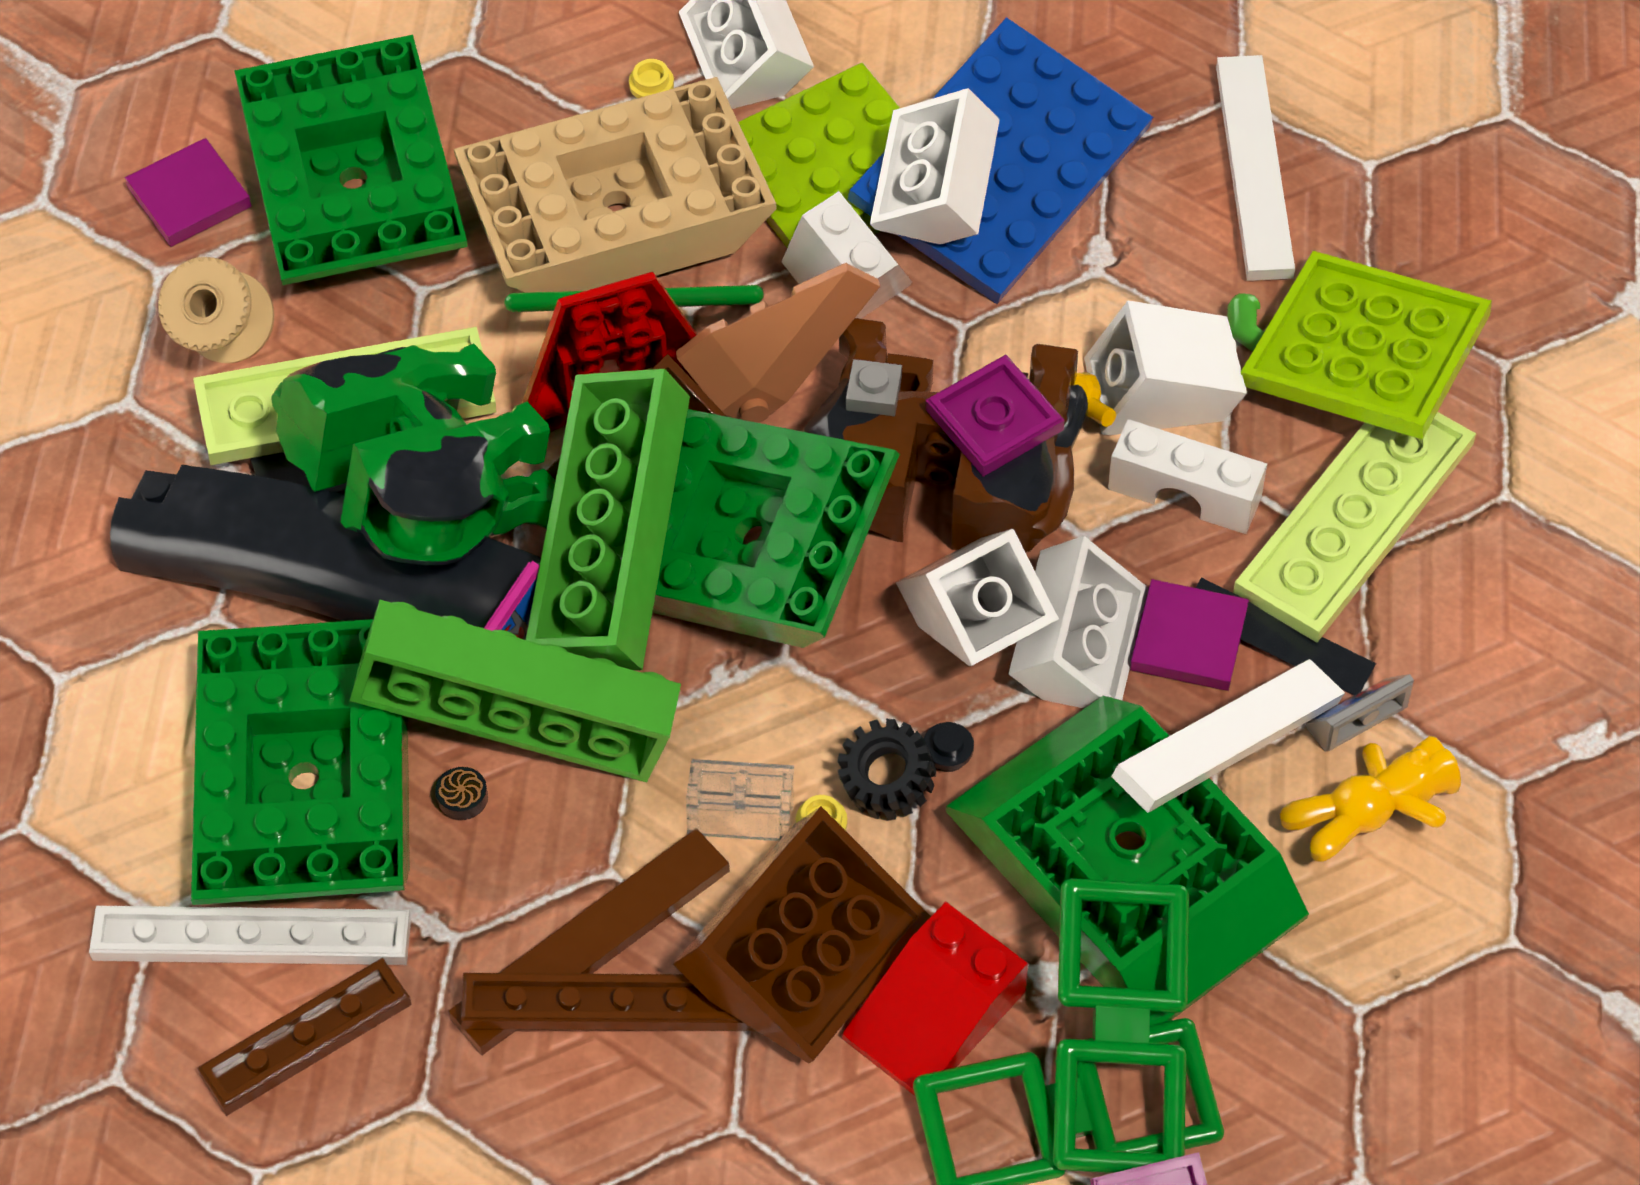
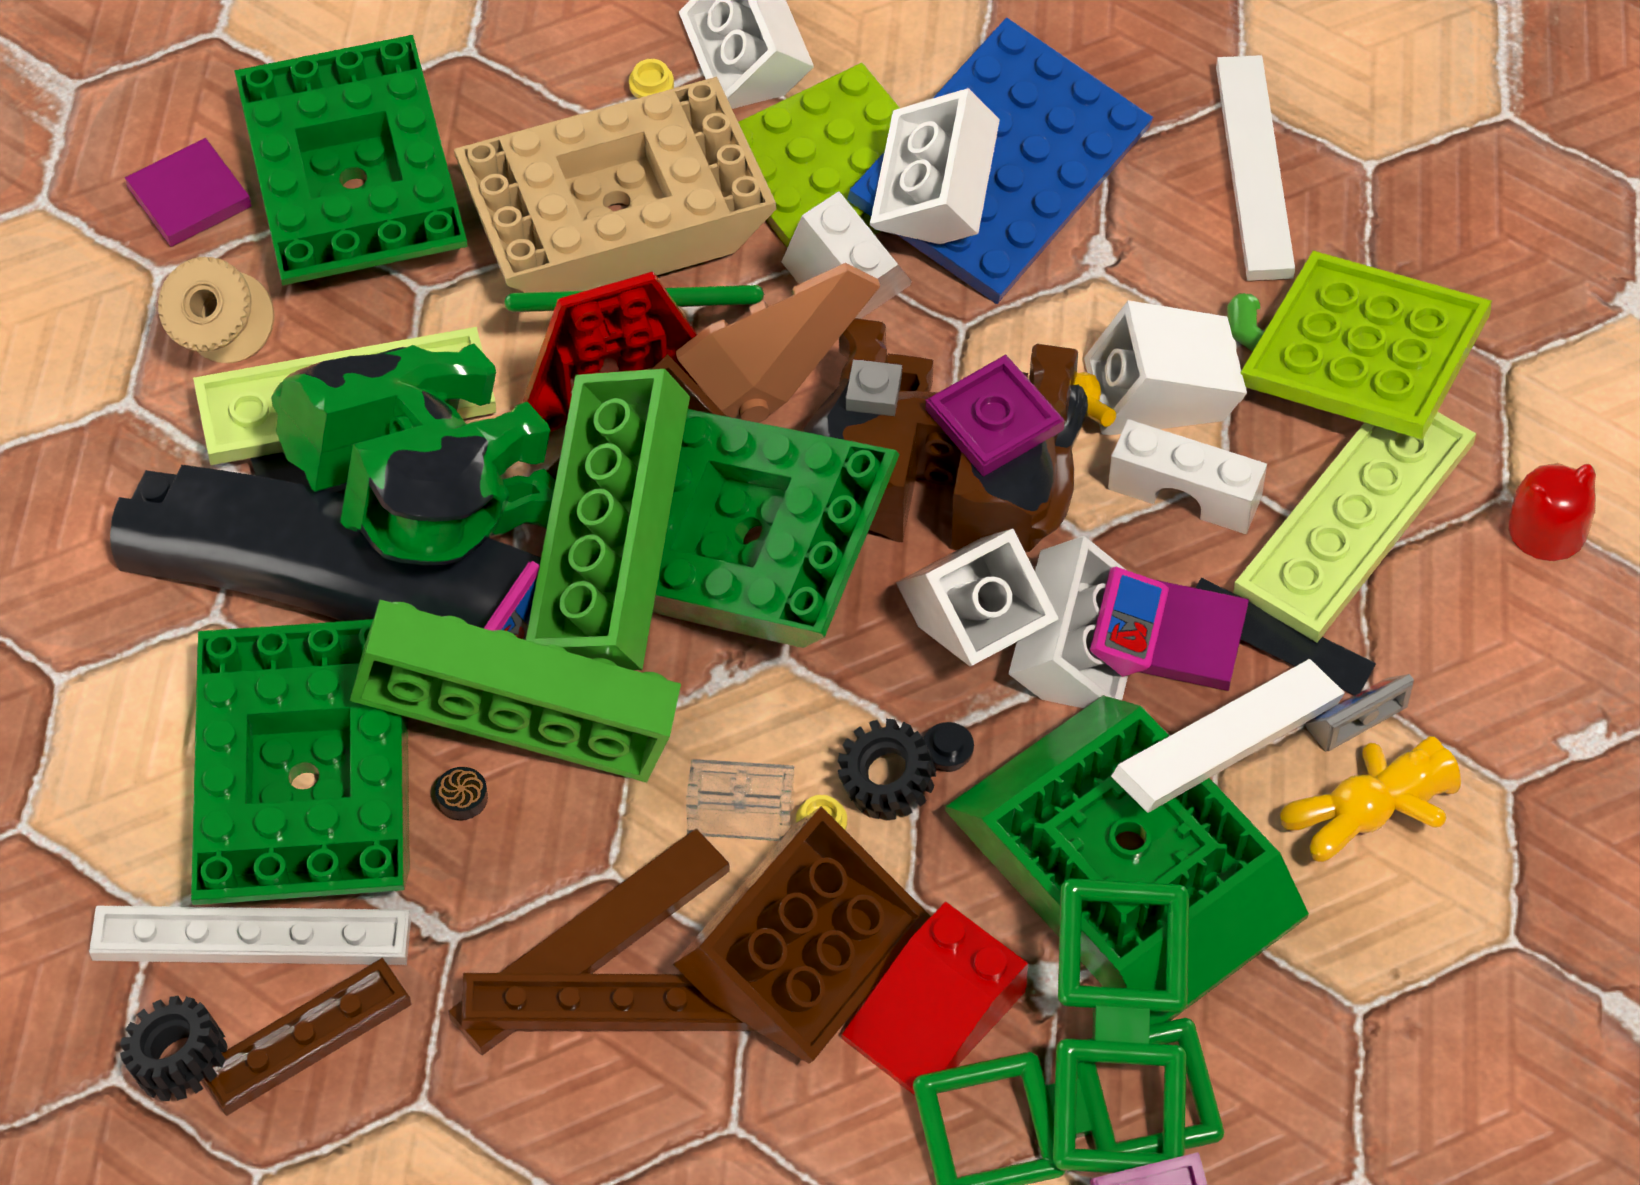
none -> black tyre [120,996,227,1101]
none -> slope [1090,567,1169,677]
none -> red piece [1508,463,1596,561]

